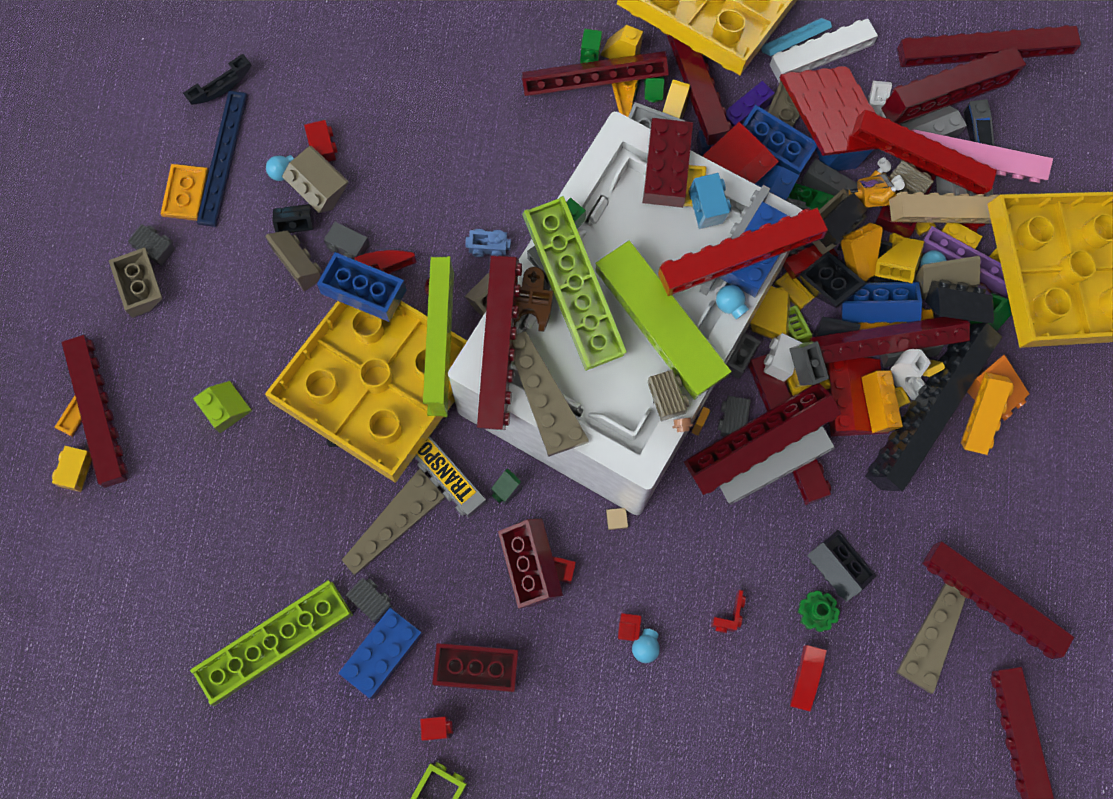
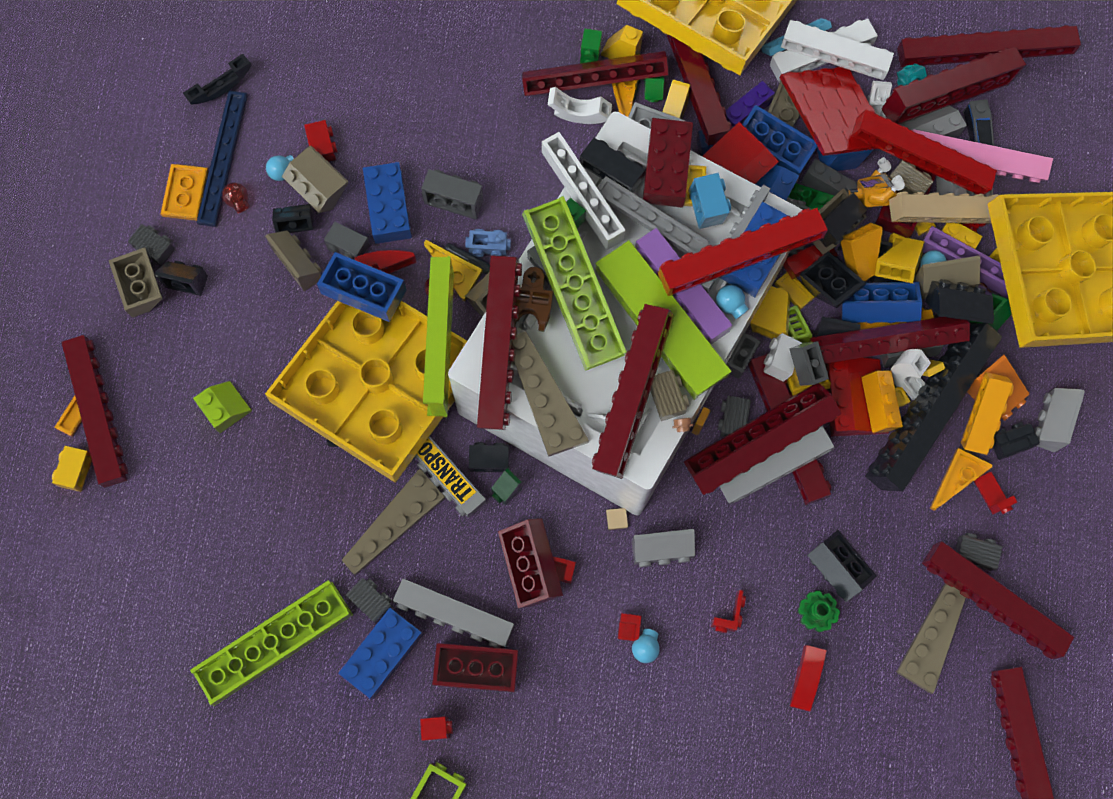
none -> black slope [155,261,208,296]
none -> clear red piece [222,182,250,213]
none -> blue brick [363,162,412,244]
none -> light grey brick [393,579,514,648]
none -> dark grey brick [421,169,484,220]
none -> yellow wing [424,240,483,302]
none -> black axle [444,243,490,275]
none -> black brick [469,442,509,473]
none -> white brick [542,132,626,250]
none -> white arch [548,87,612,124]
none -> black brick [580,138,645,193]
none -> dark red brick [592,304,674,479]
none -> light grey plate [597,176,709,254]
none -> light grey slope [631,529,695,567]
none -> medium lavender brick [635,228,732,344]
none -> white brick [781,20,894,80]
none -> teal brick [897,64,927,86]
none -> light orange wing [930,448,993,511]
none -> dark grey brick [955,533,1002,571]
none -> red bracket [974,472,1018,514]
none -> black brick [993,422,1040,460]
none -> light grey slope [1034,388,1085,453]

